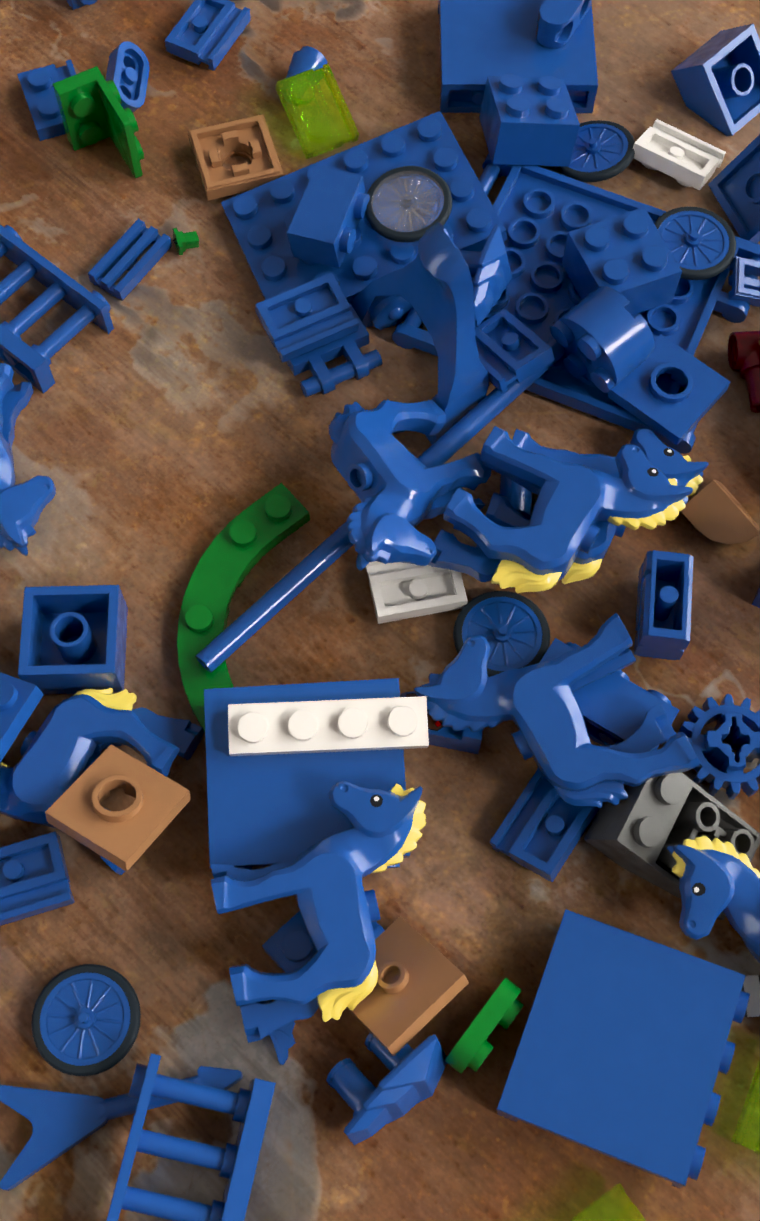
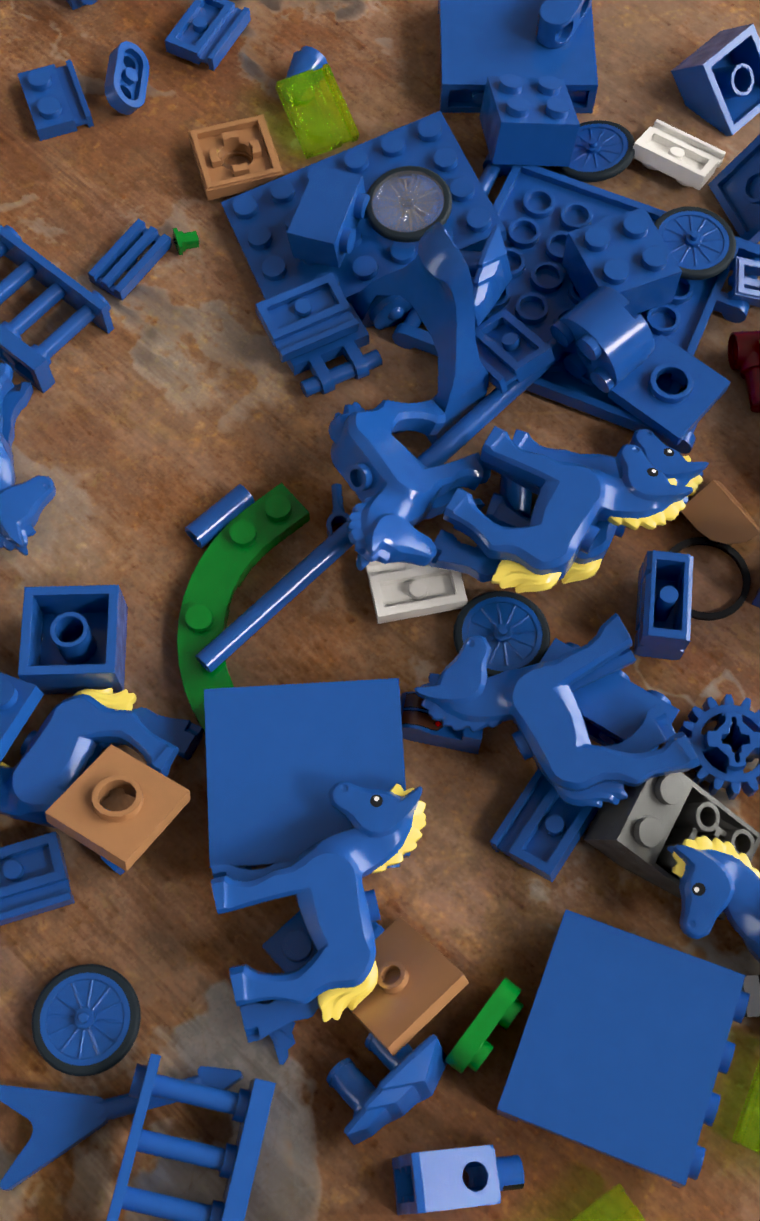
green bracket [53,66,144,179] -> none
white plate [228,696,429,756] -> none
none -> blue axle [185,484,255,548]
none -> blue hand [326,483,349,537]
none -> torso [392,1145,524,1215]
none -> black piece [669,537,751,621]

